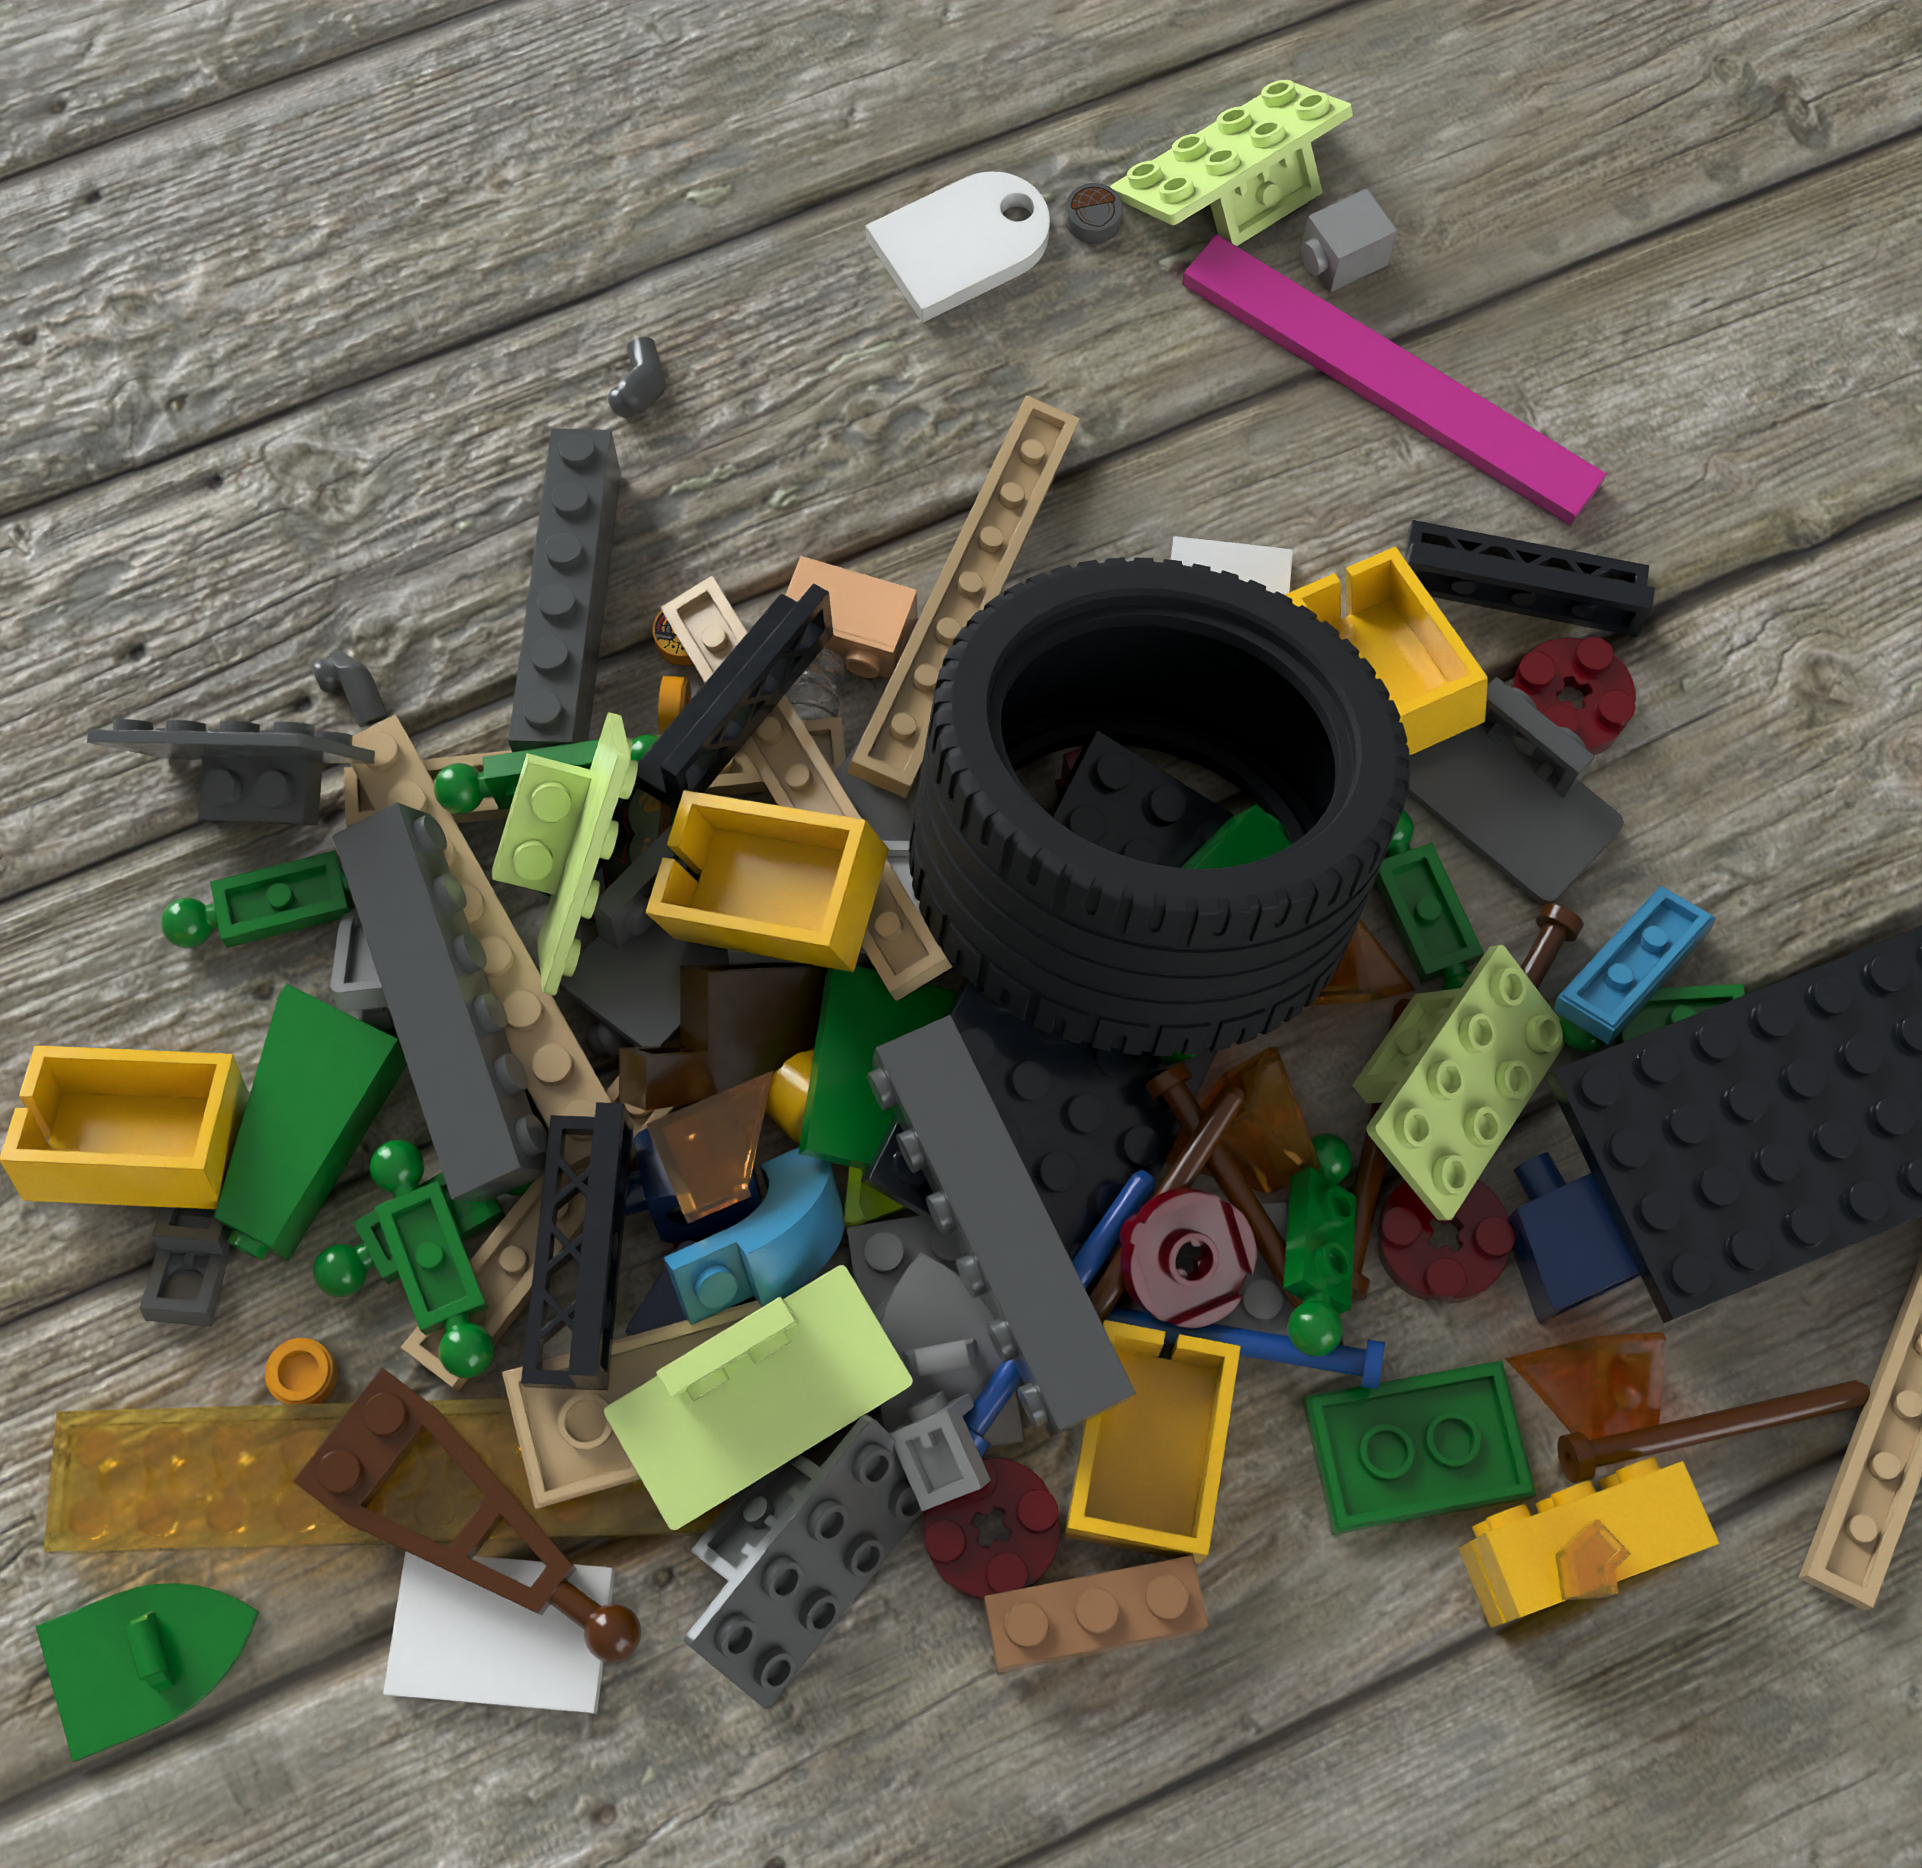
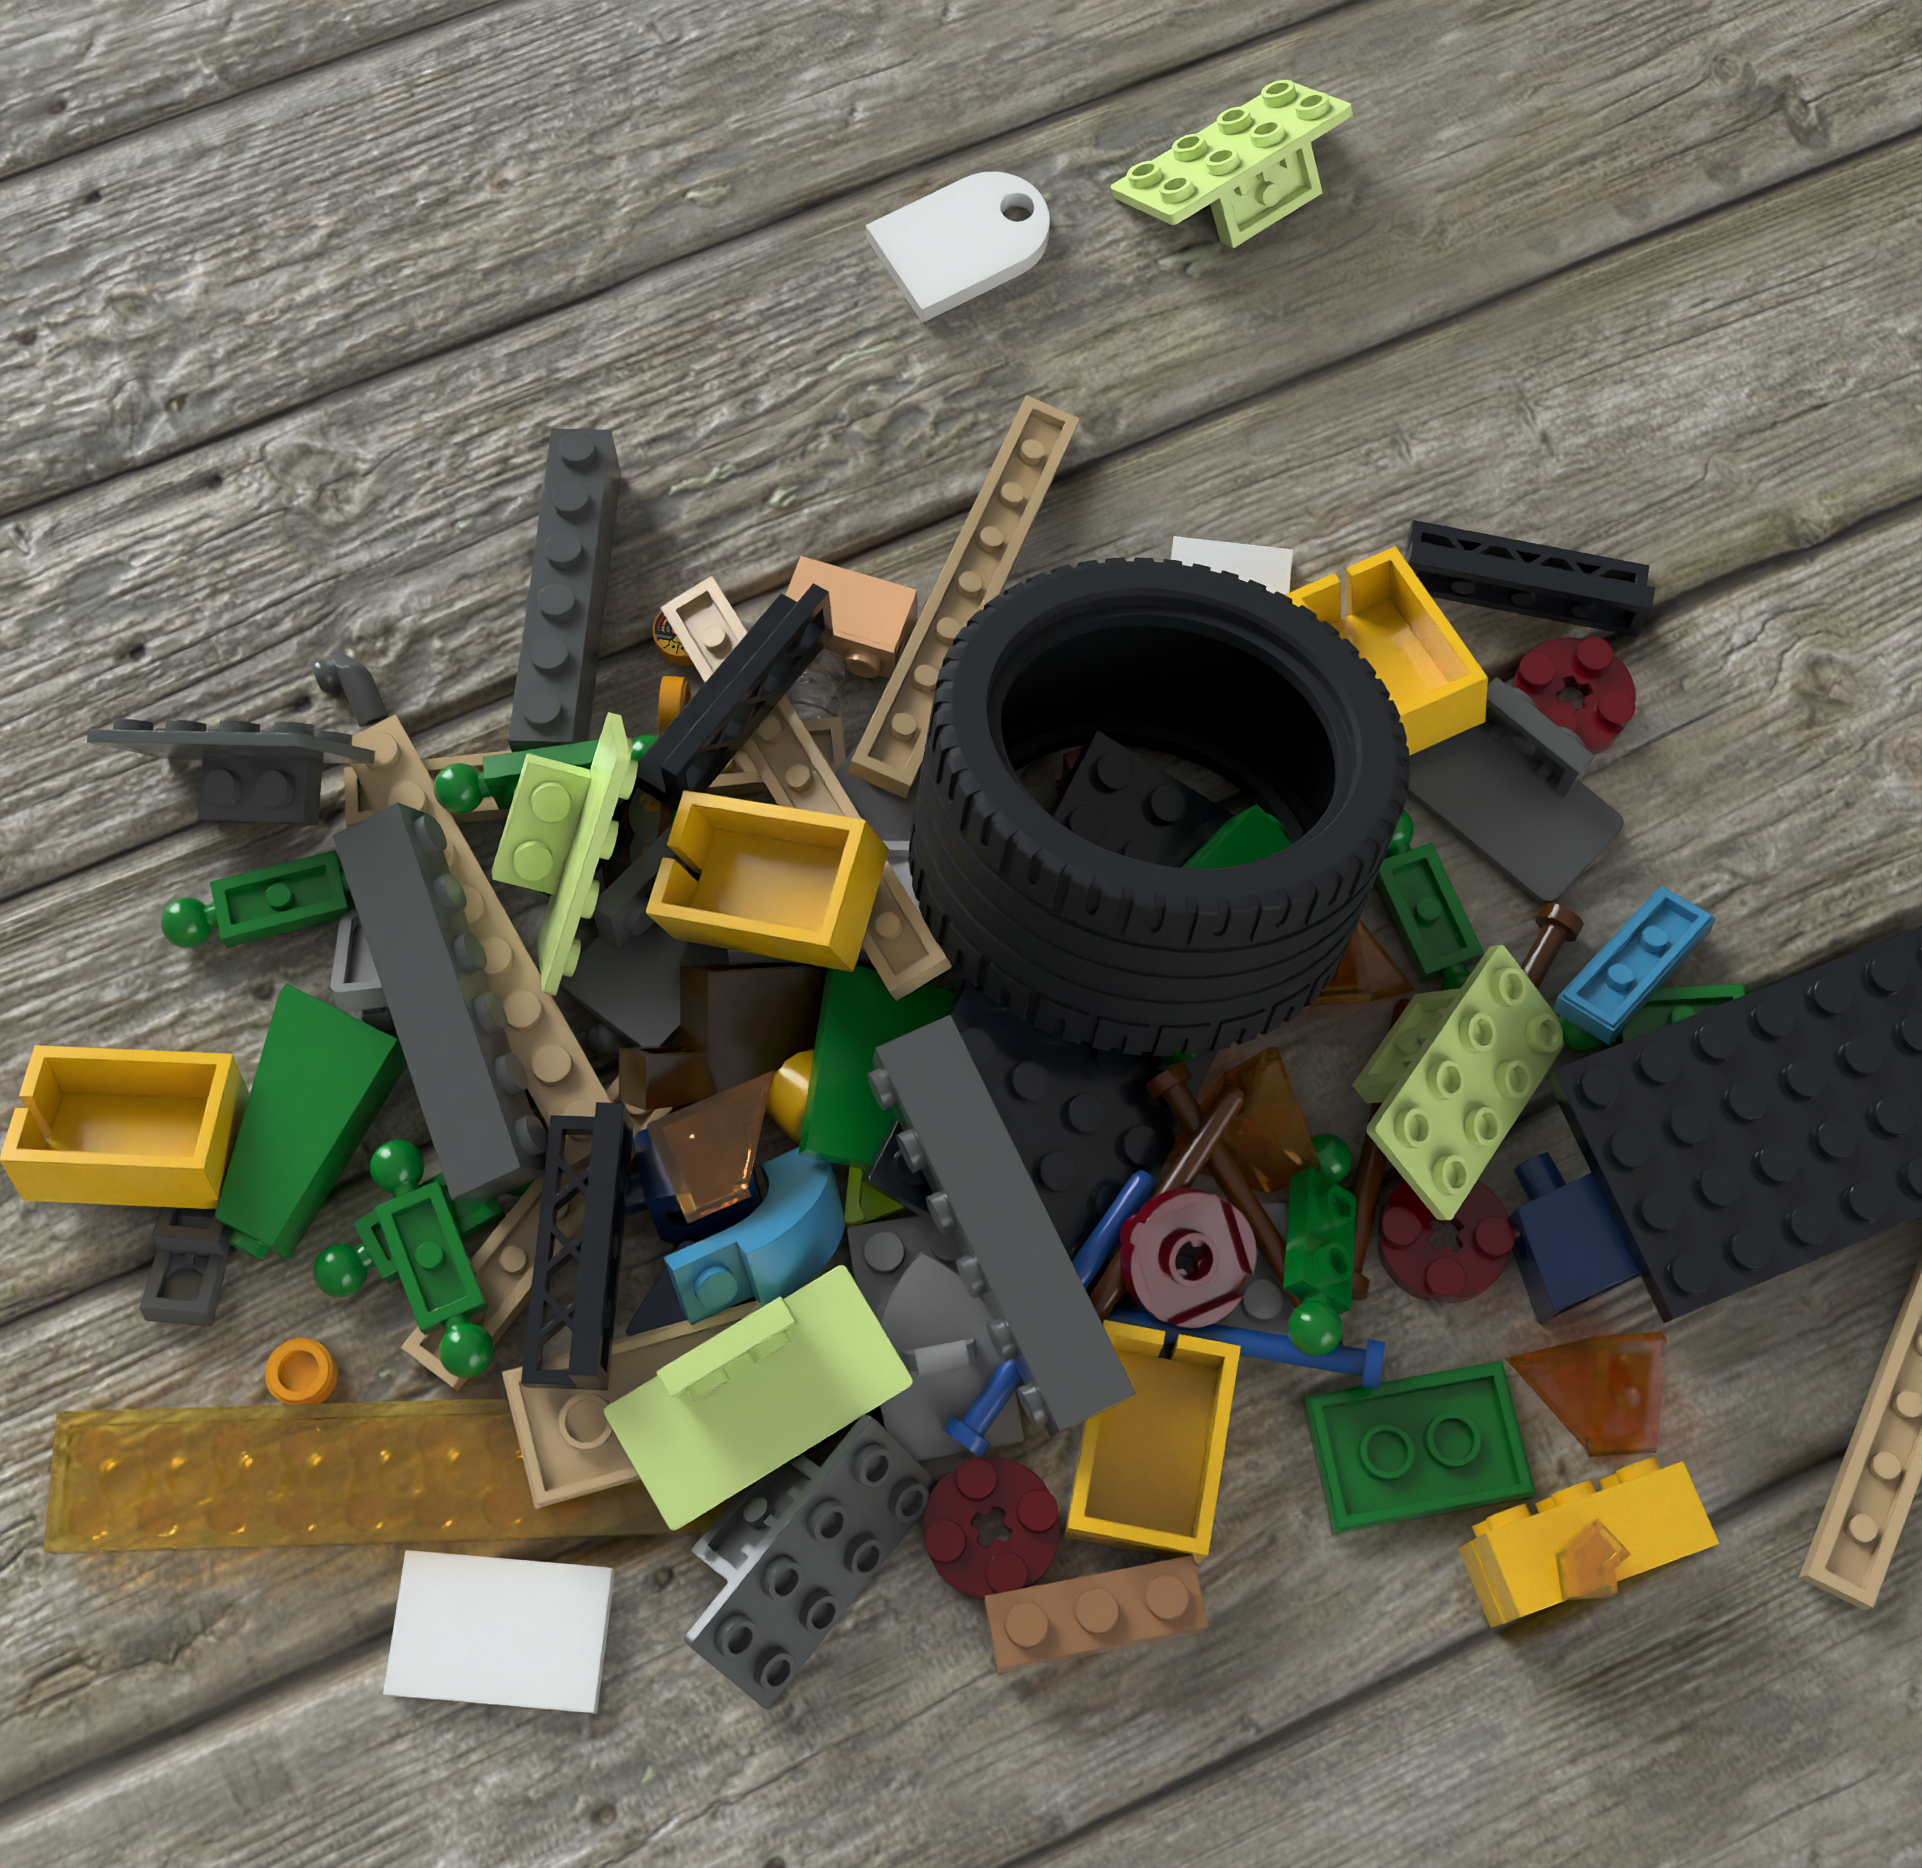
green shield [36,1583,259,1762] -> none
reddish brown plate [293,1368,641,1663] -> none
dark grey arm [608,337,665,418] -> none
light grey bracket [889,1391,991,1511] -> none
dark grey tile [1065,183,1123,243] -> none
dark pink tile [1182,234,1607,526] -> none
light grey brick [1300,188,1398,293] -> none
reddish brown bar [1557,1380,1870,1484] -> none

